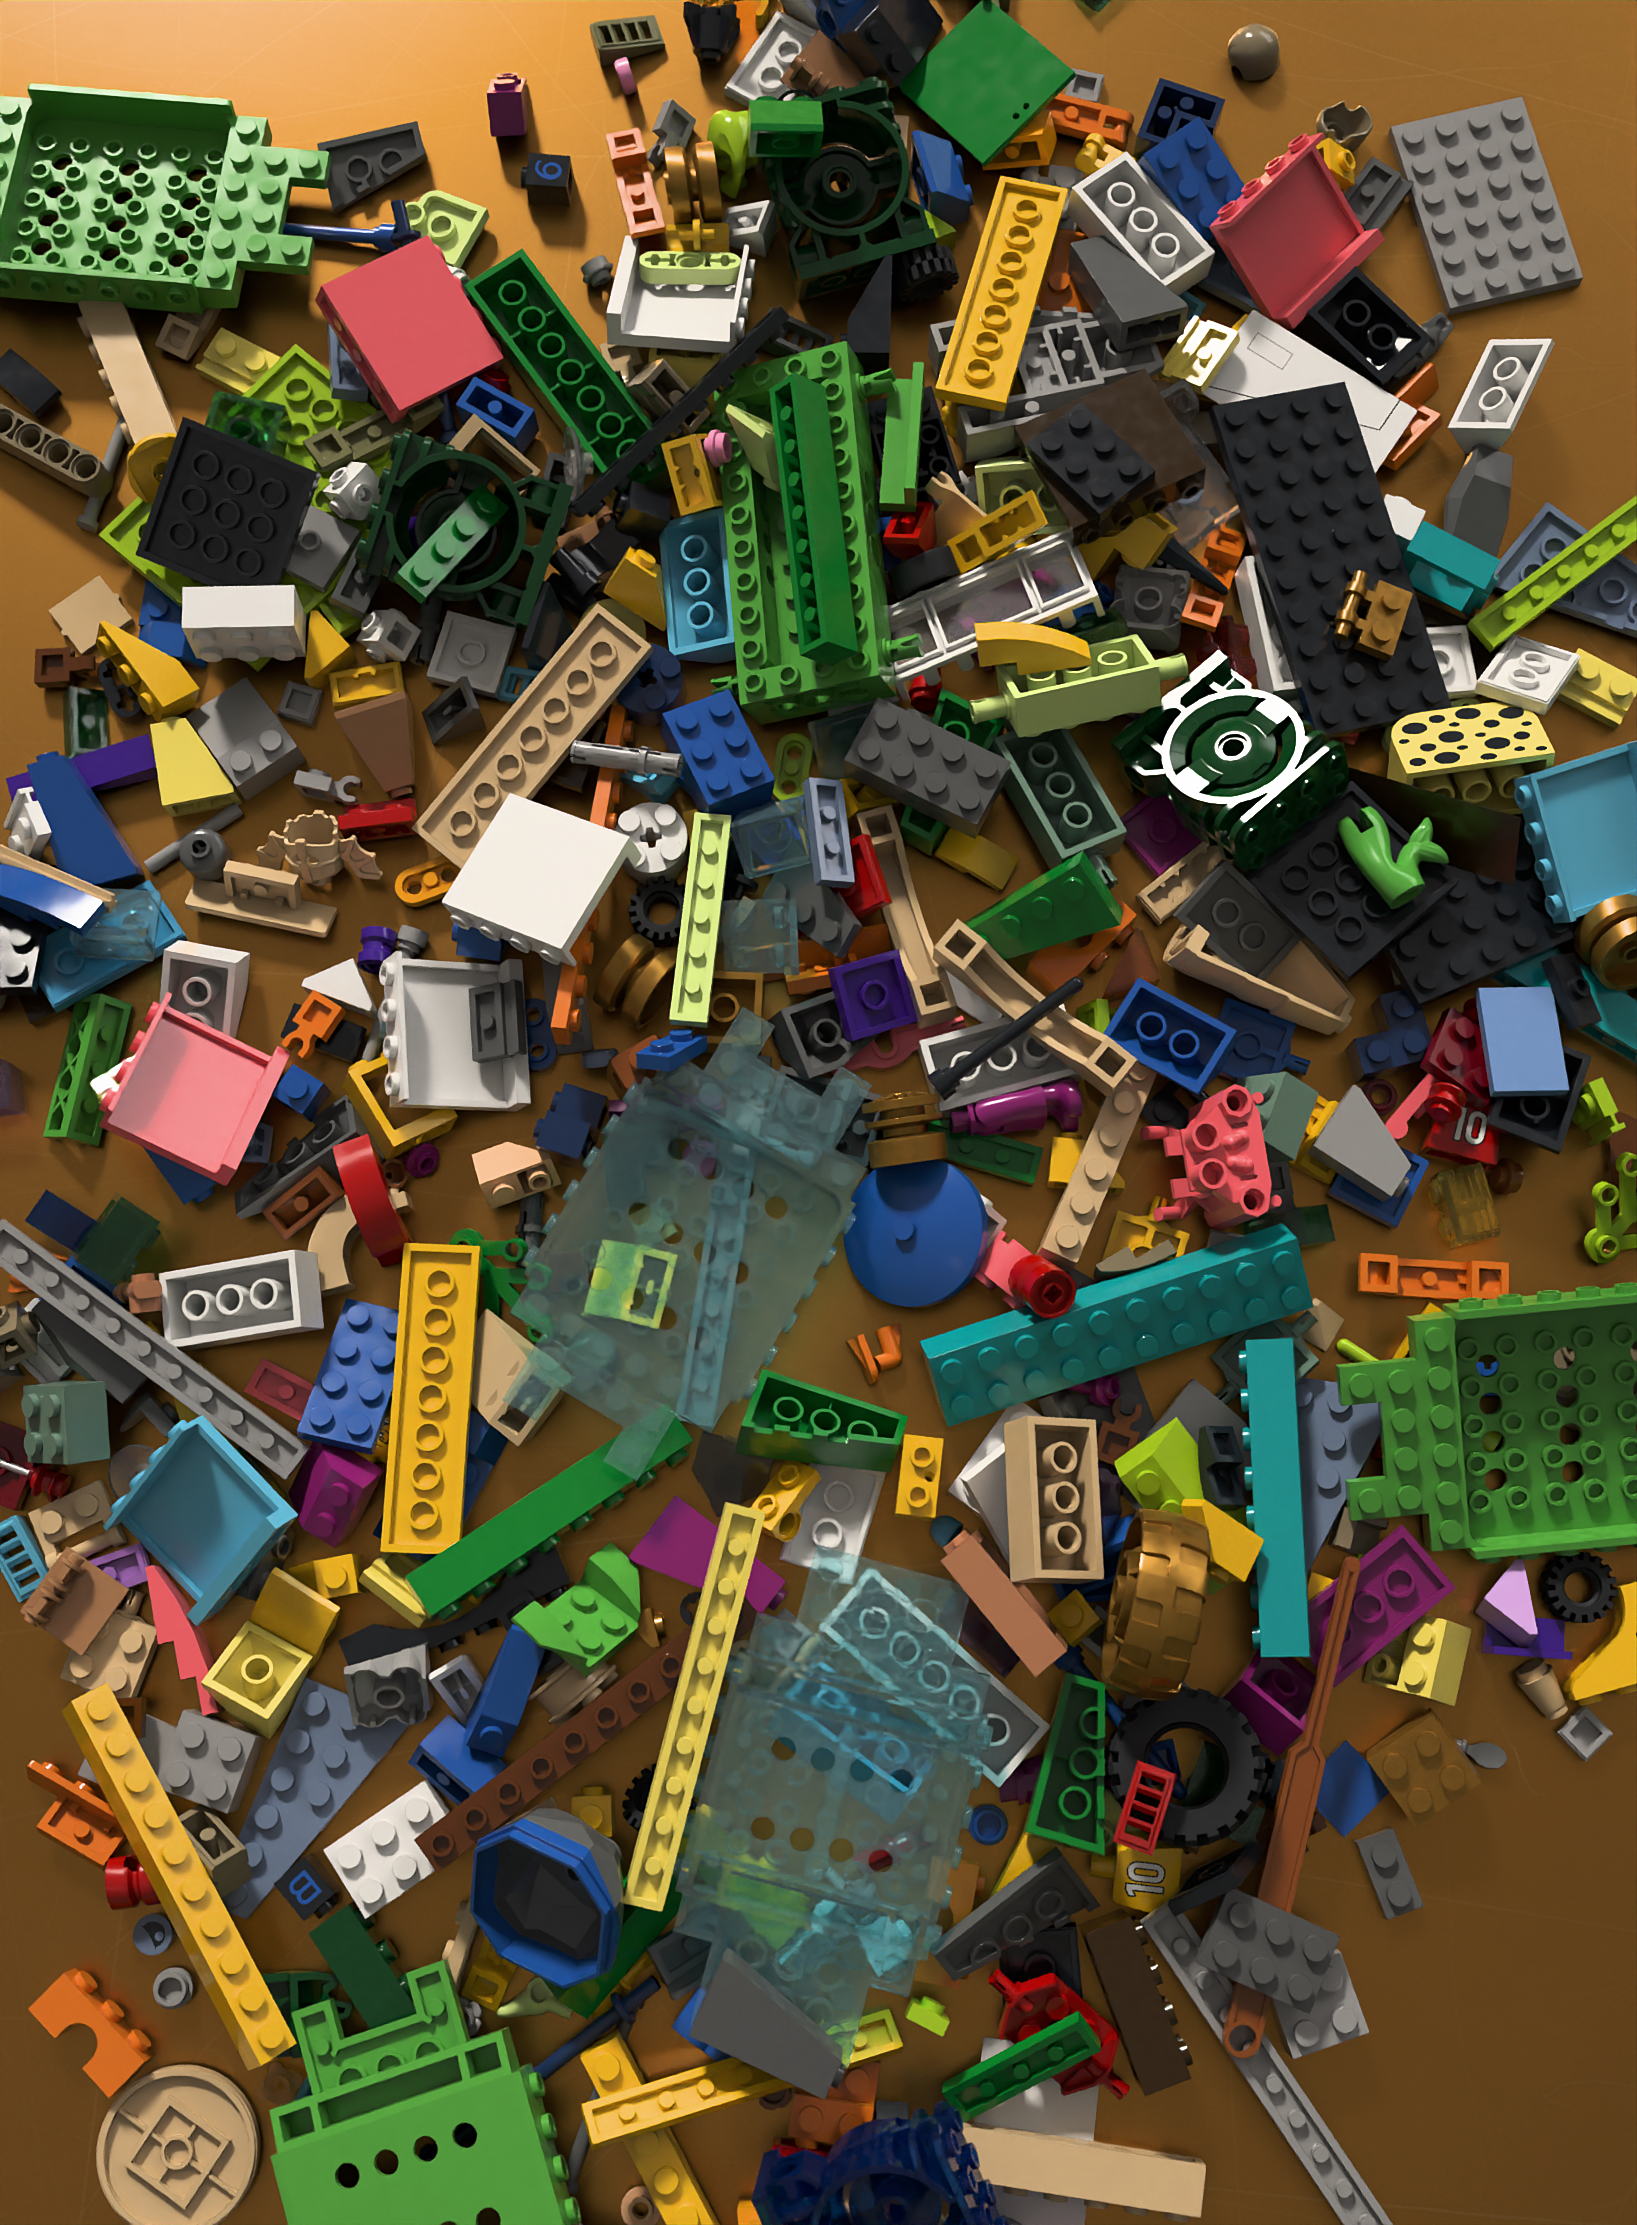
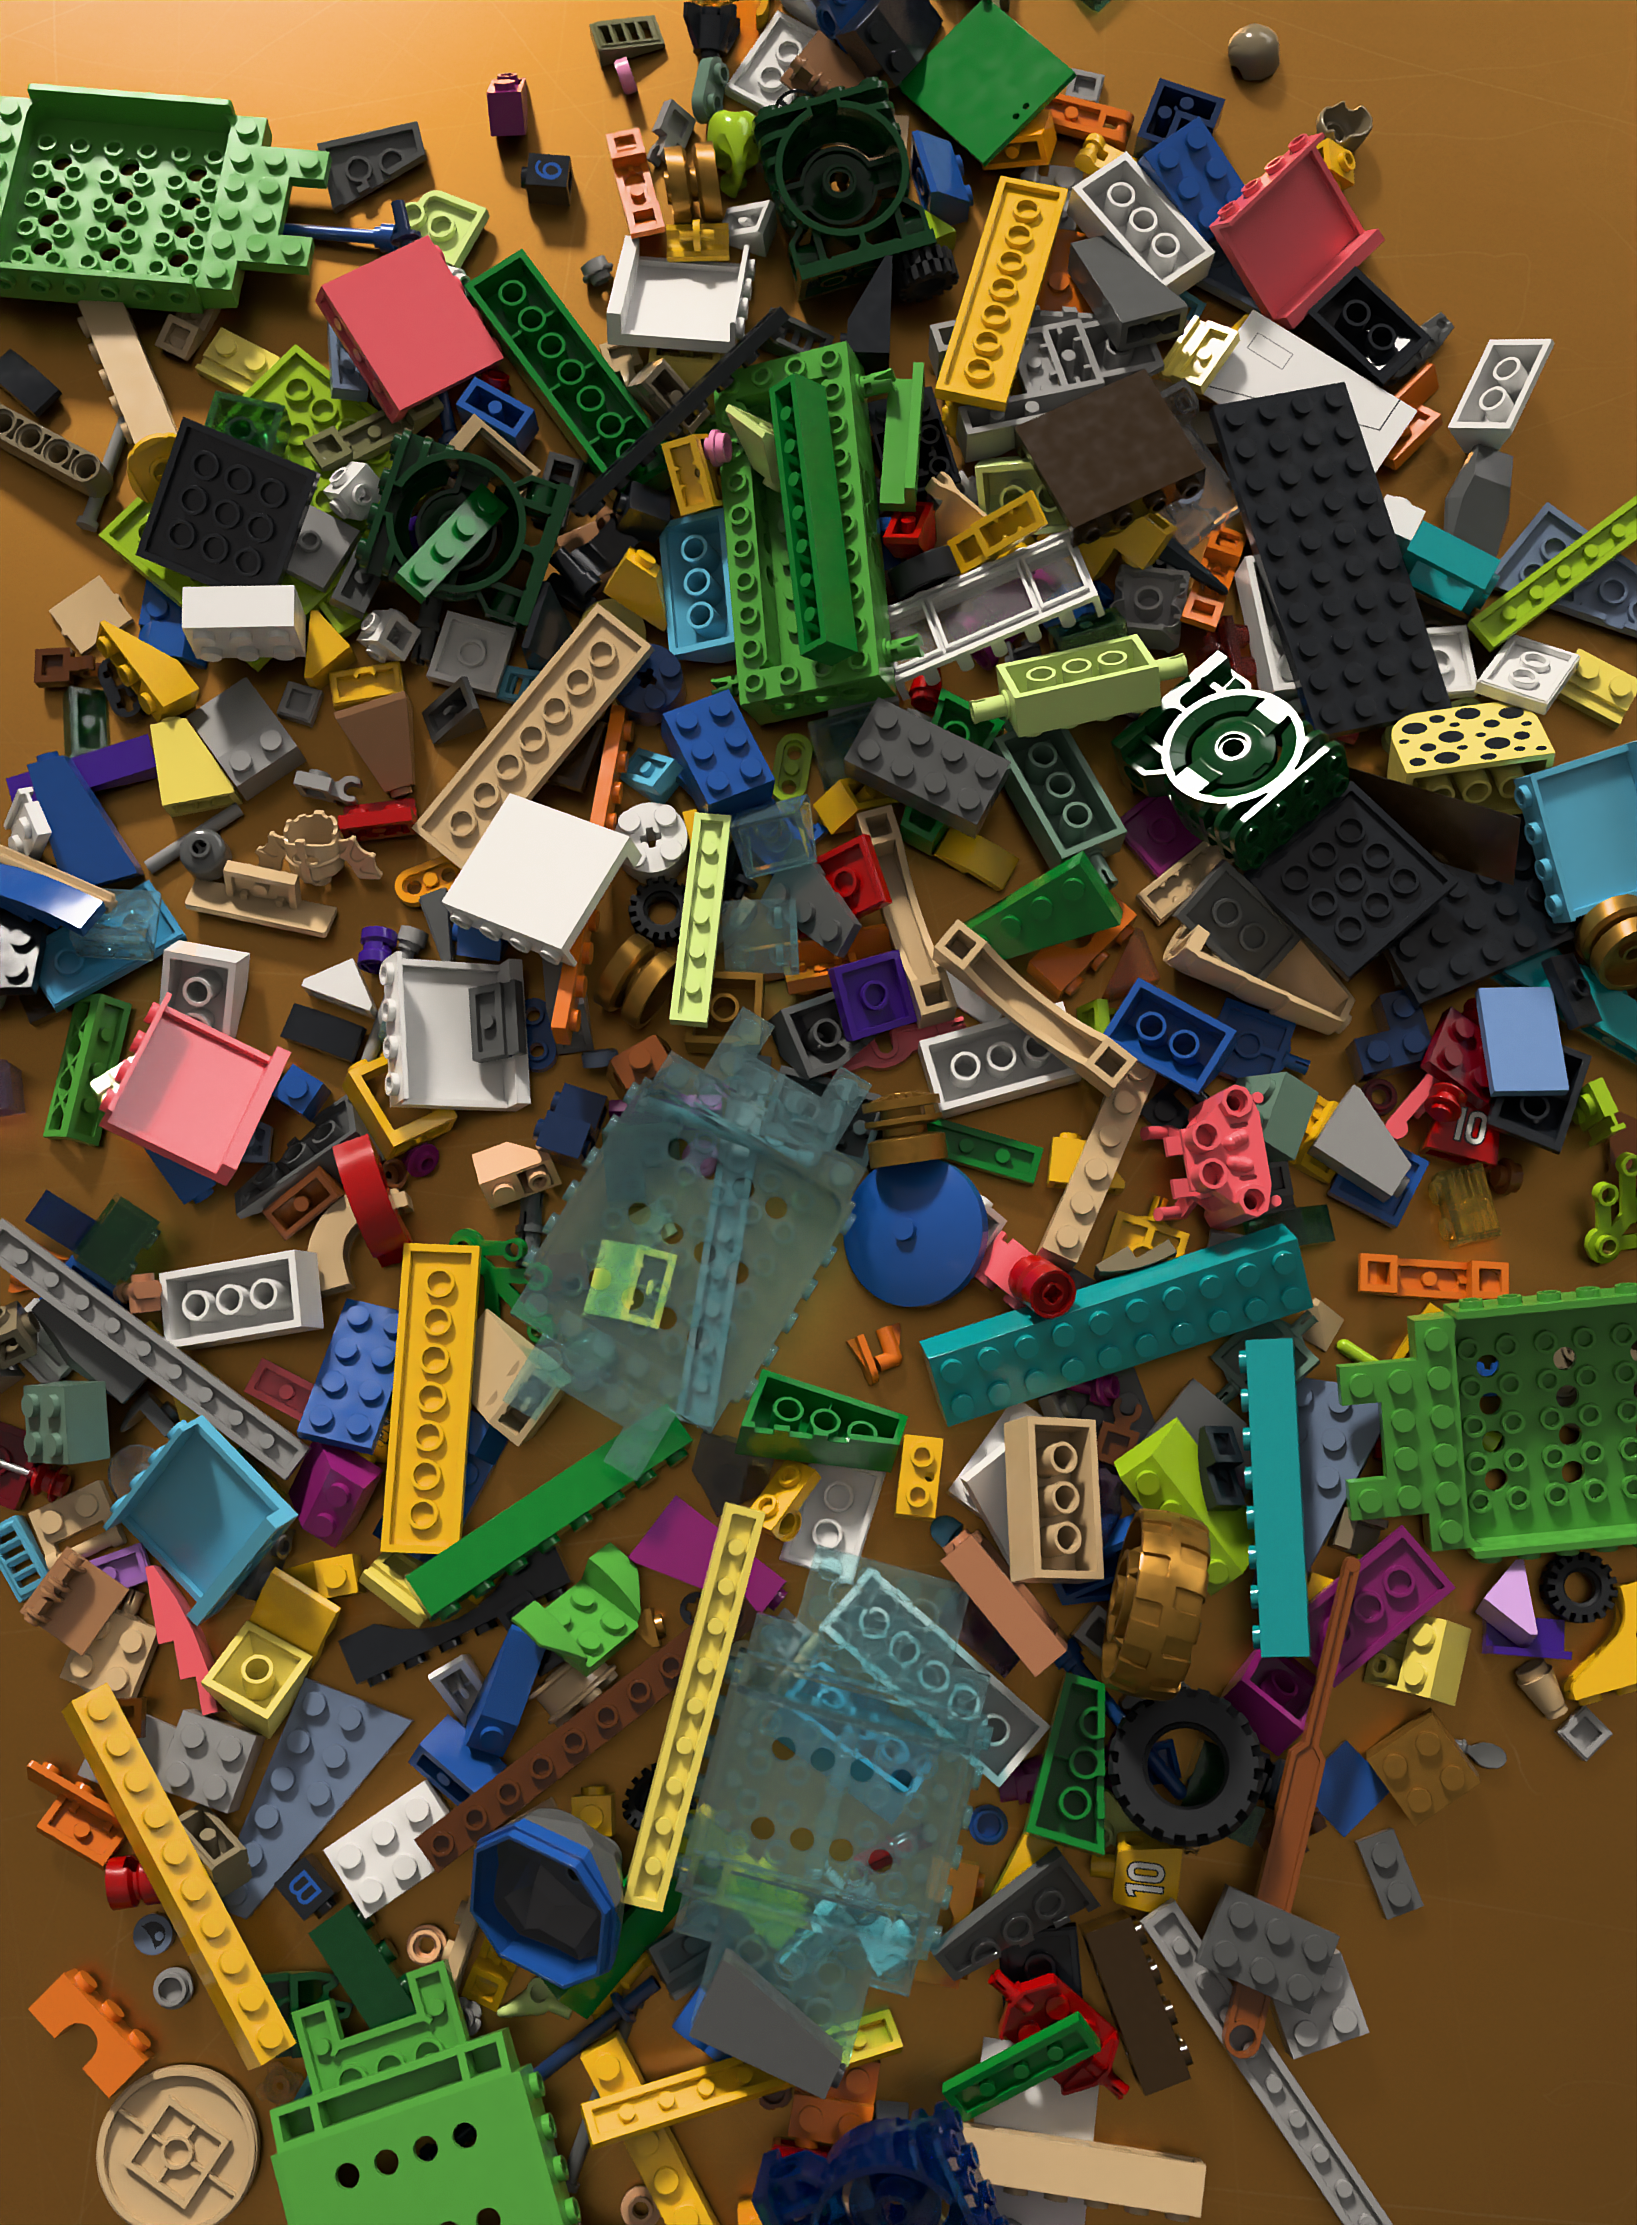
orange plate [281,990,347,1062] -> none
light grey slope [344,1642,434,1728] -> none
clear dish [563,427,593,501] -> none
light grey pin [570,740,683,778] -> none
blue plate [636,1028,708,1072] -> none
yellowish green beam [639,251,741,285] -> none
green slope [748,96,824,158] -> none
sand blue plate [803,777,855,888] -> none
lime plate [905,1996,950,2037] -> none
black piece [927,977,1084,1100] -> none
magenta piece [949,1077,1083,1136] -> none
yellow slope [974,622,1092,675] -> none
black plate [1026,401,1156,522] -> none
yellow plate [1046,1589,1104,1647] -> none
red slope [1113,1761,1177,1856] -> none
black tile [1167,1841,1264,1916] -> none
yellow slope [1181,1499,1264,1584] -> none
pearl gold plate [1333,570,1413,662] -> none
bright green piece [1336,806,1449,909] -> none
dark grey plate [1344,156,1414,232] -> none
light grey plate [1388,97,1584,315] -> none
none -> light nougat plate [407,1924,447,1966]
none -> dark grey slope [419,888,456,962]
none -> sand green plate [692,56,729,124]

